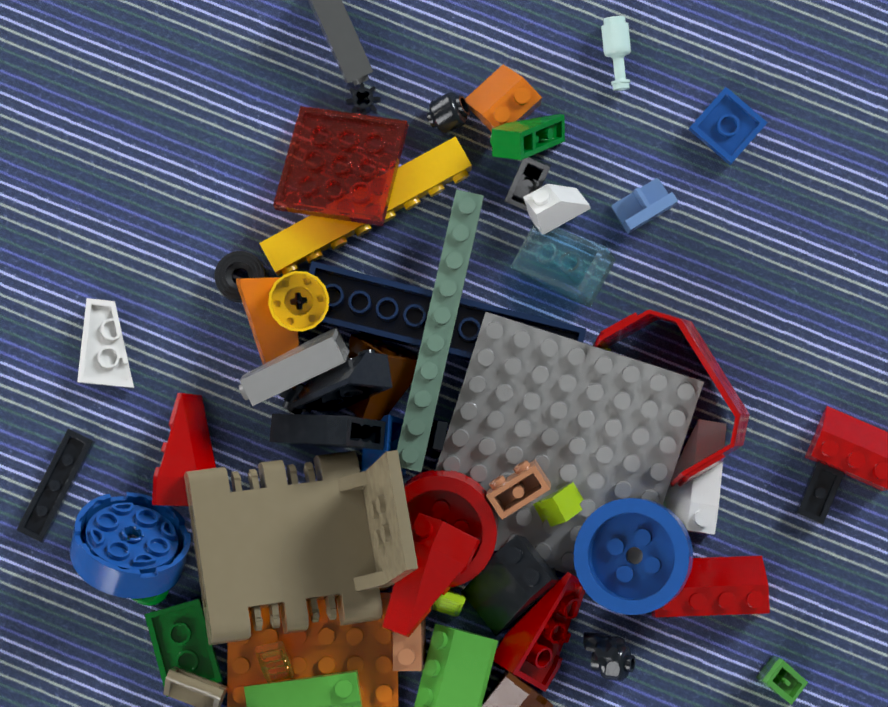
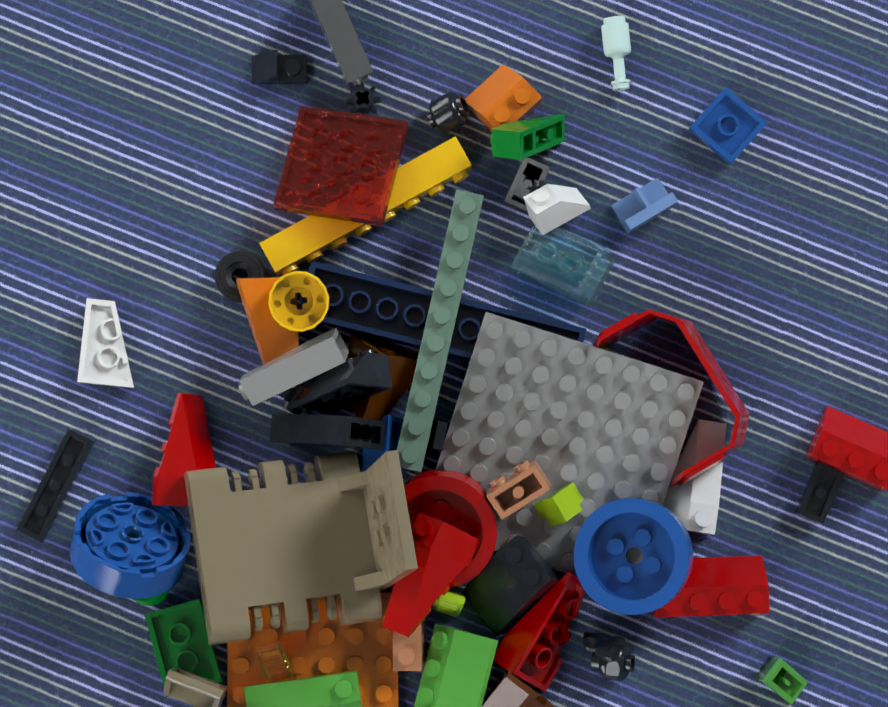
none -> black slope [252,50,307,84]

